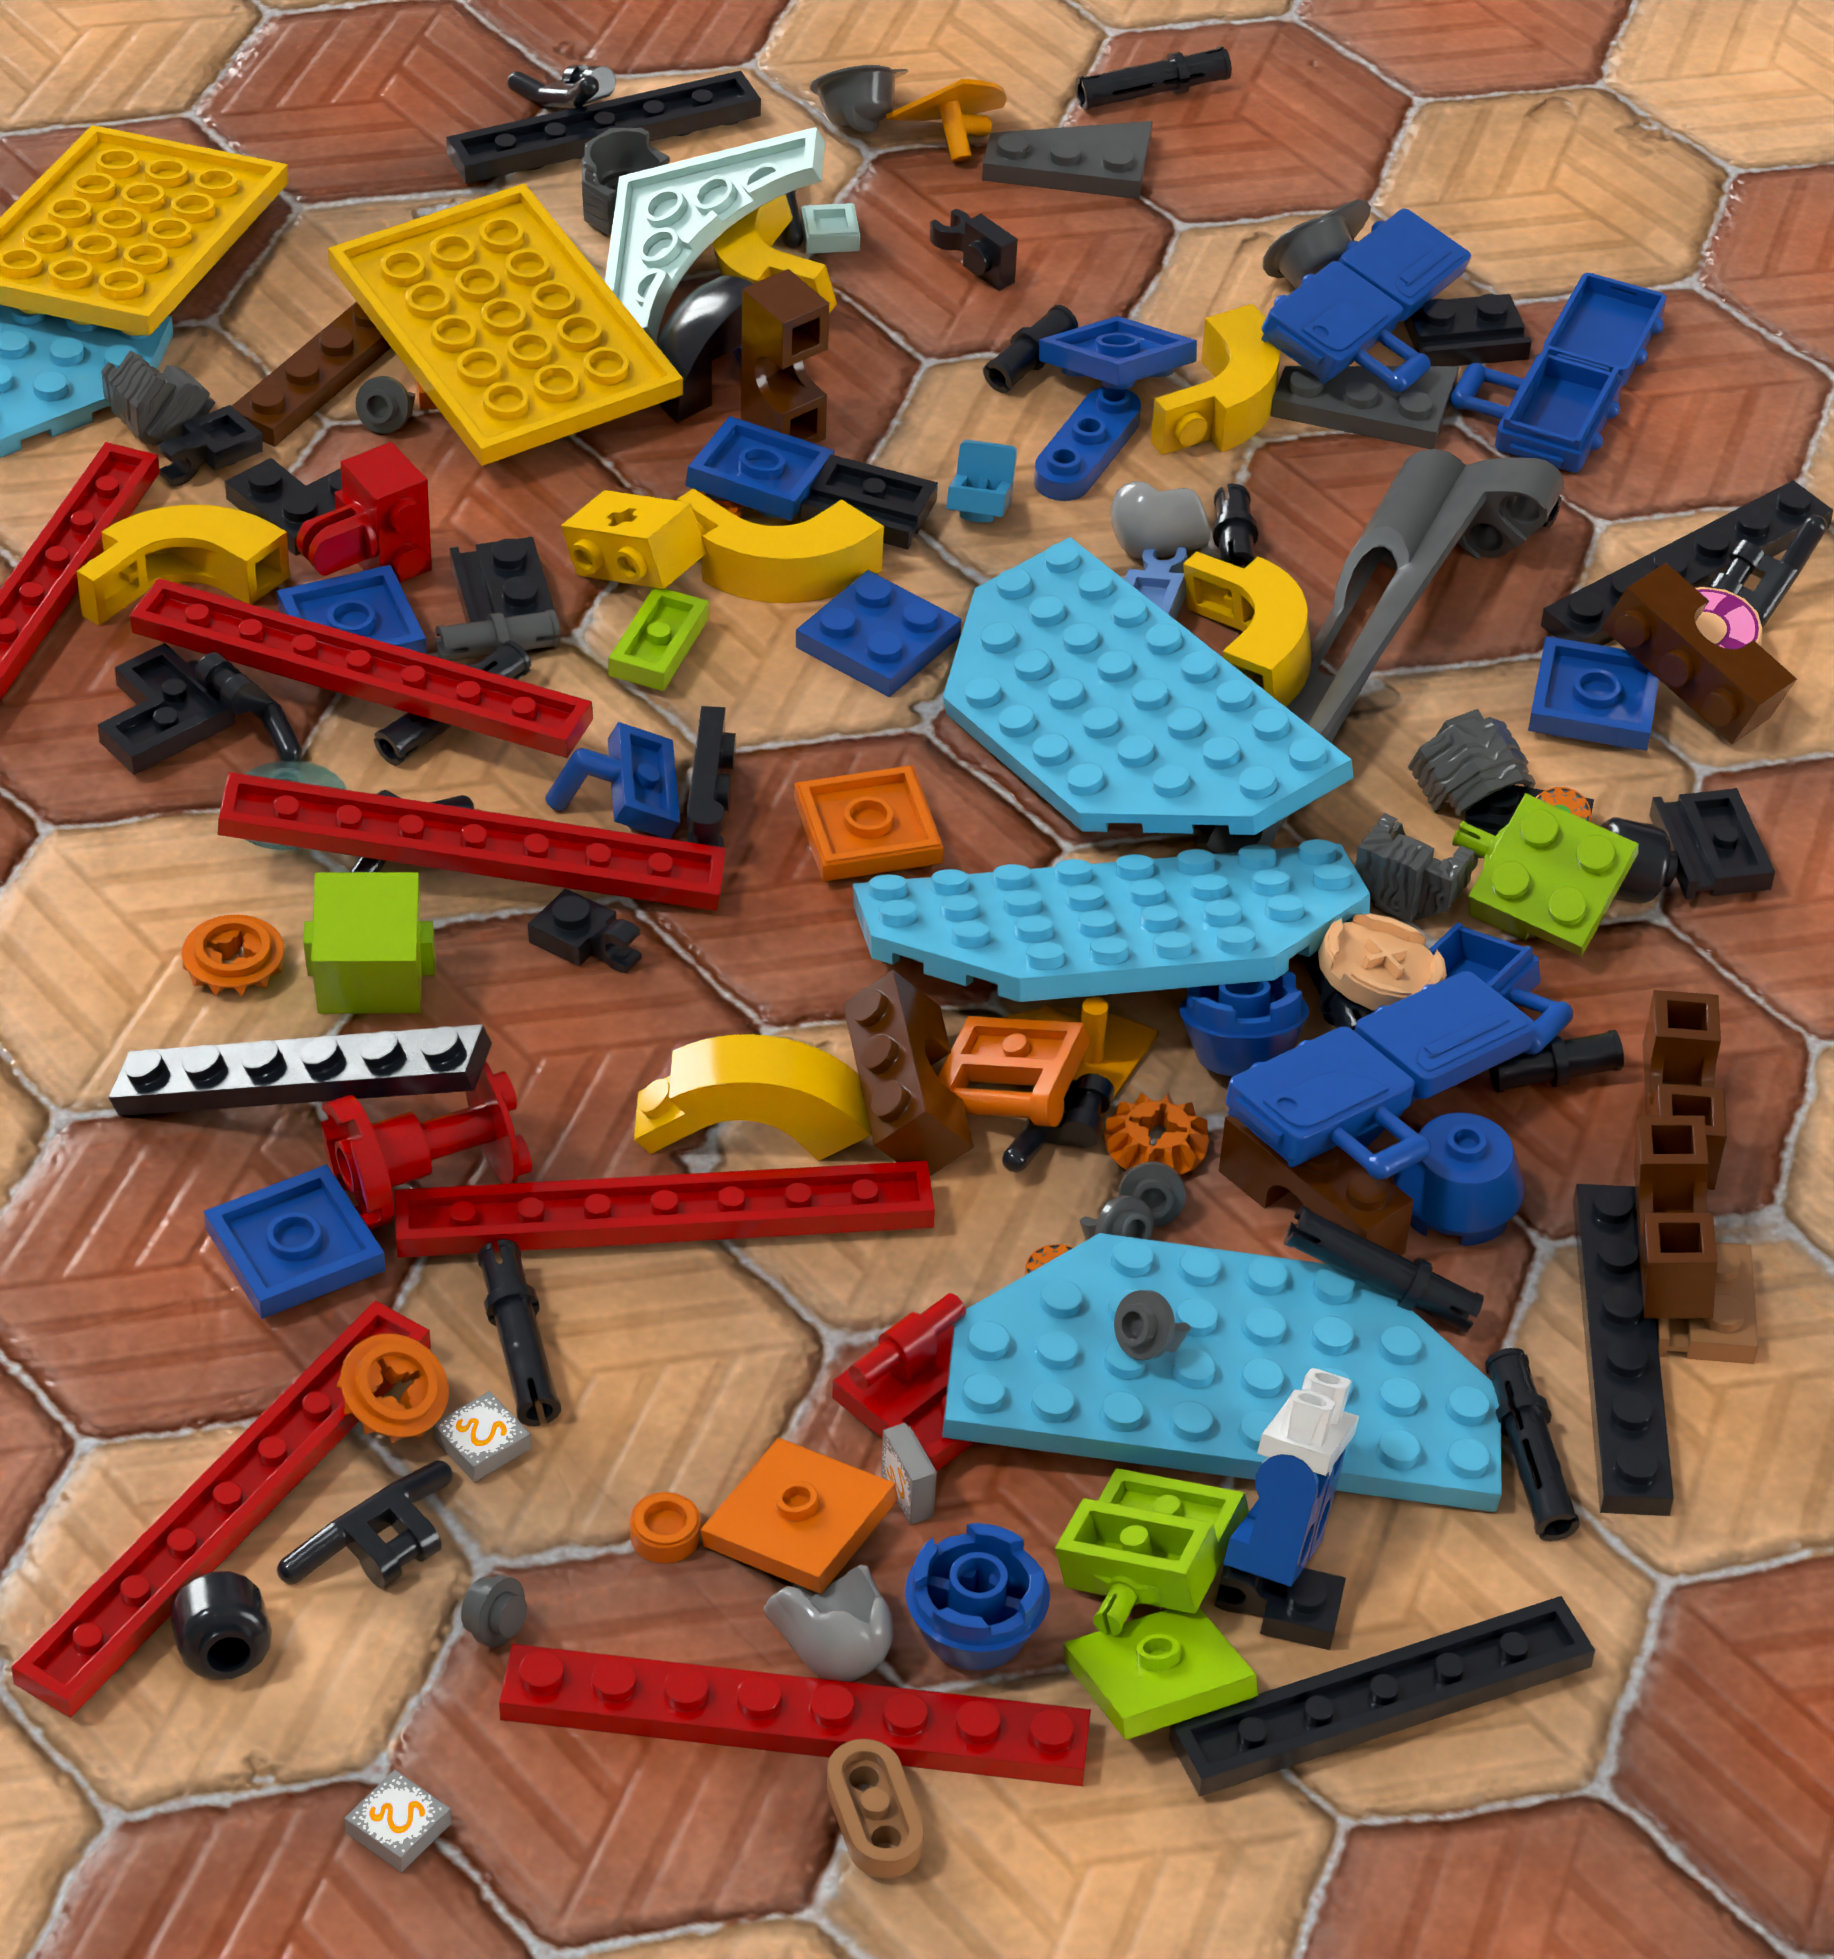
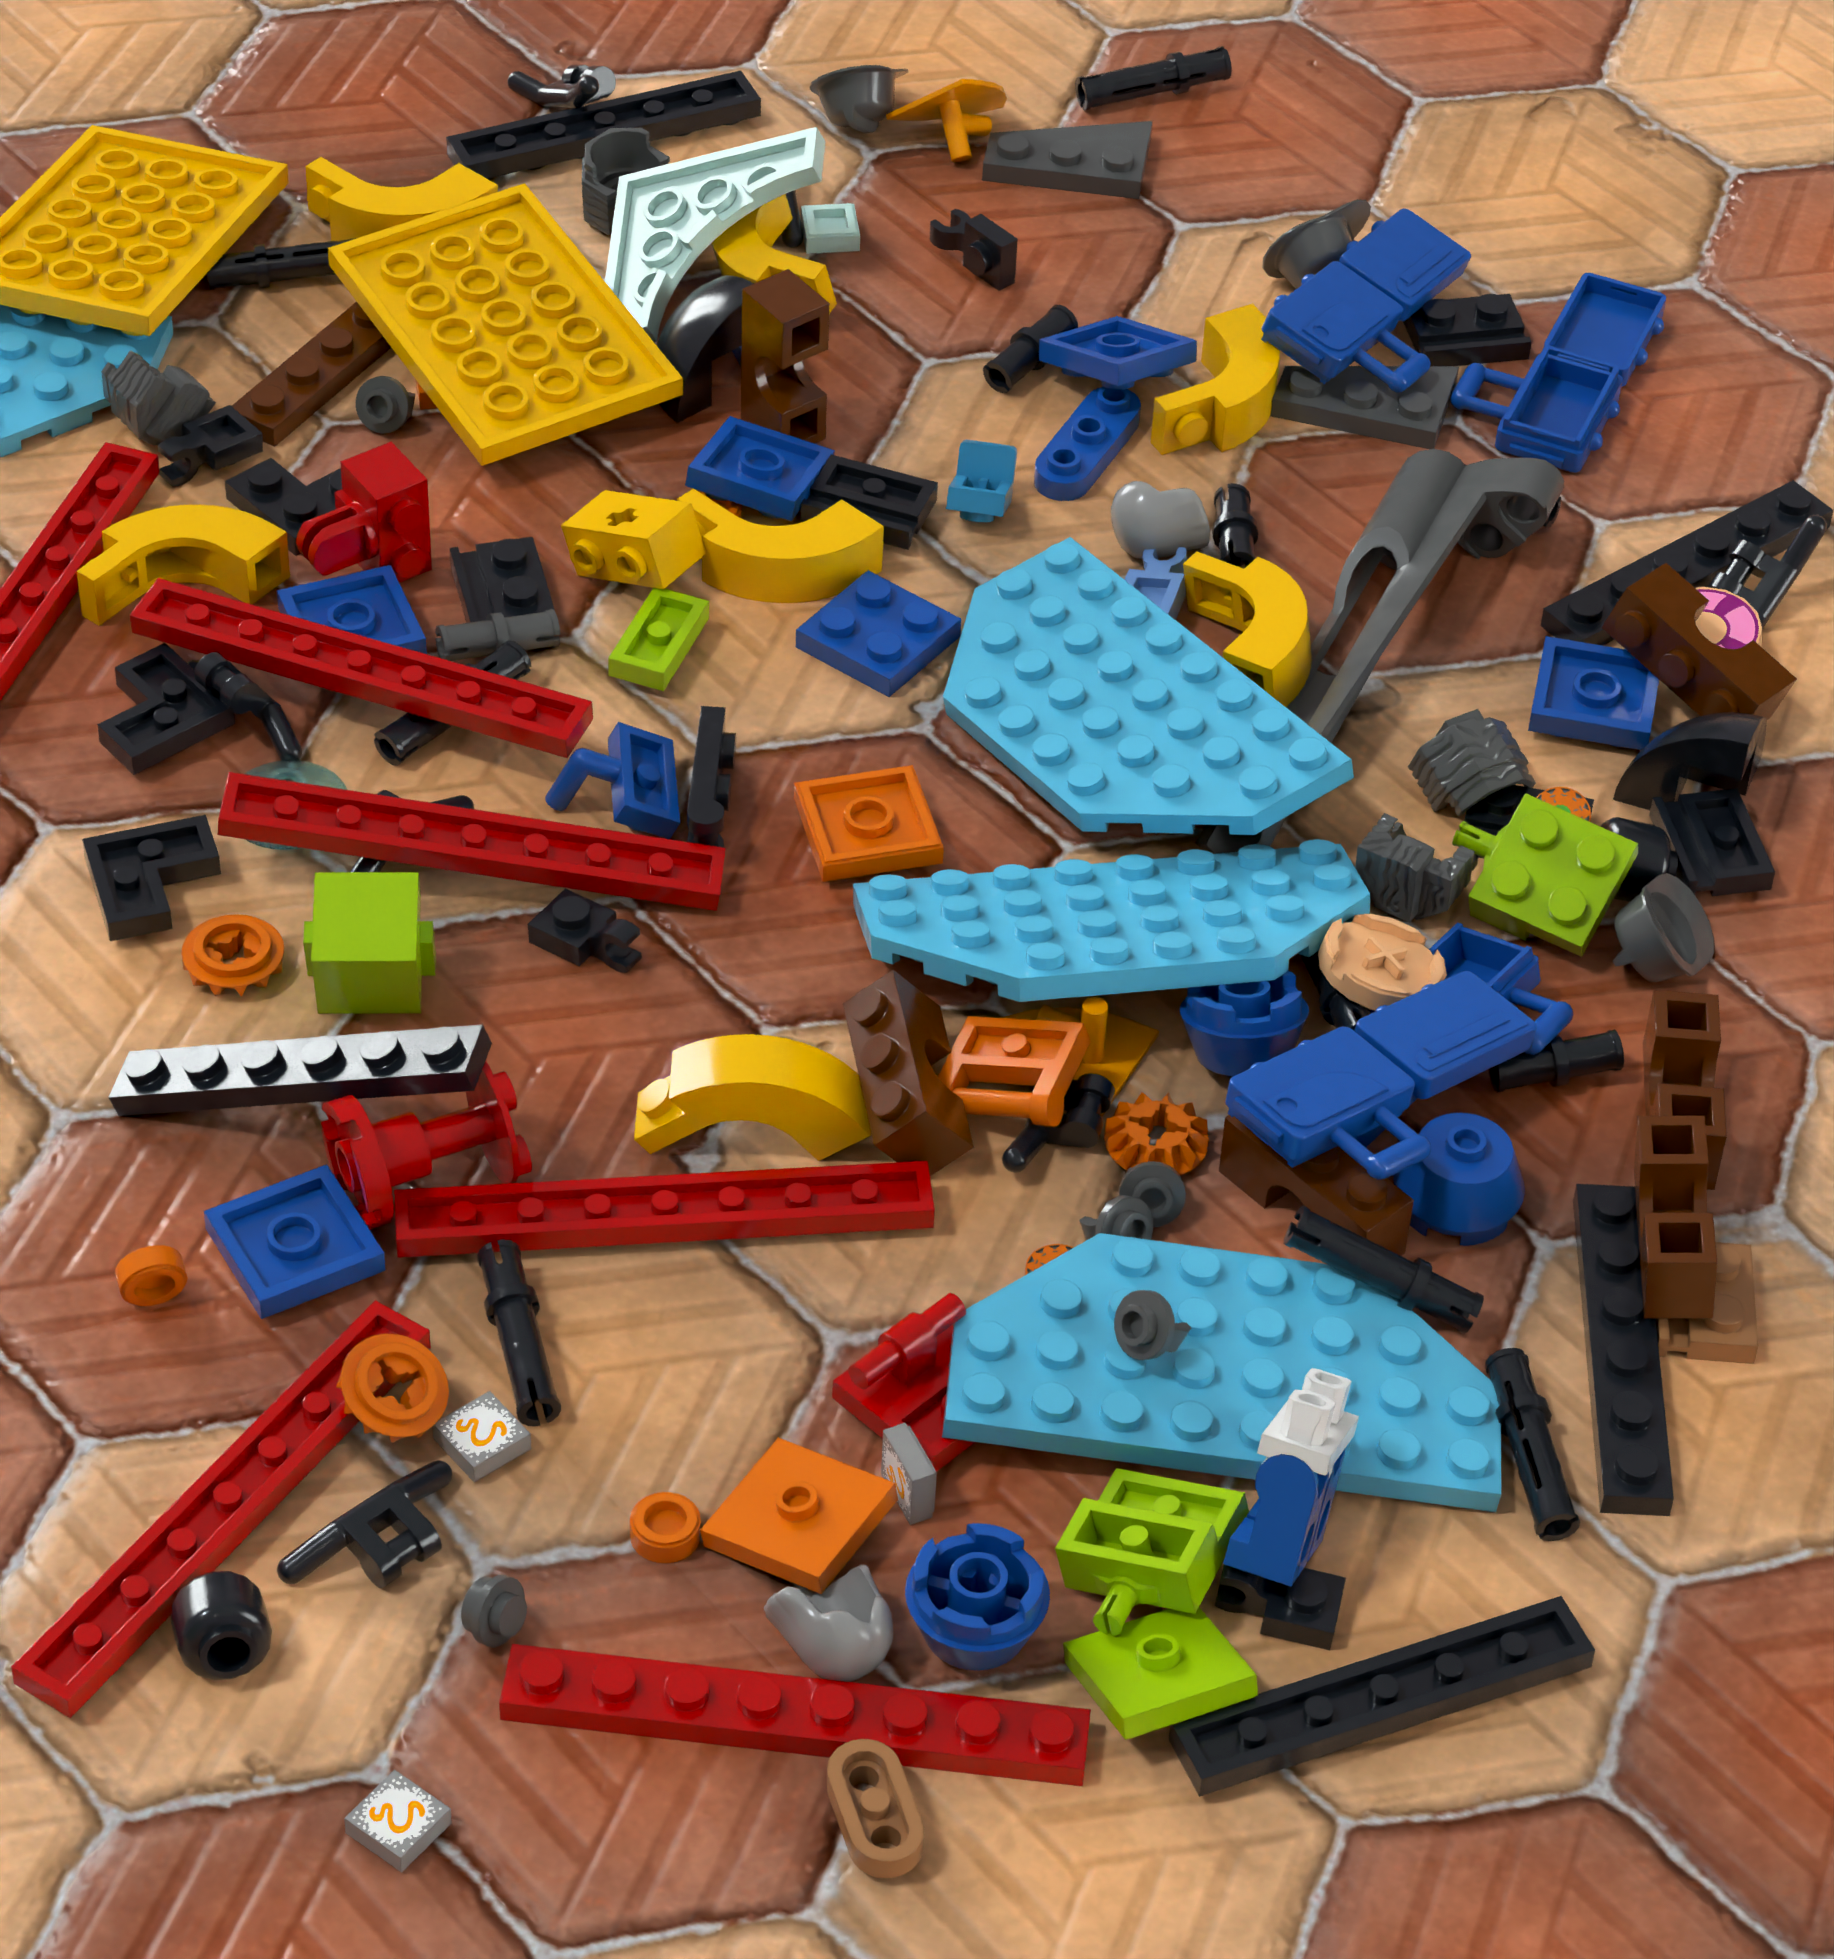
none -> black plate [82,815,221,941]
none -> orange tile [115,1245,188,1306]
none -> black pin [207,238,356,290]
none -> yellow arch [305,157,498,241]
none -> dark grey piece [1612,873,1714,982]
none -> black brick [1613,712,1767,811]

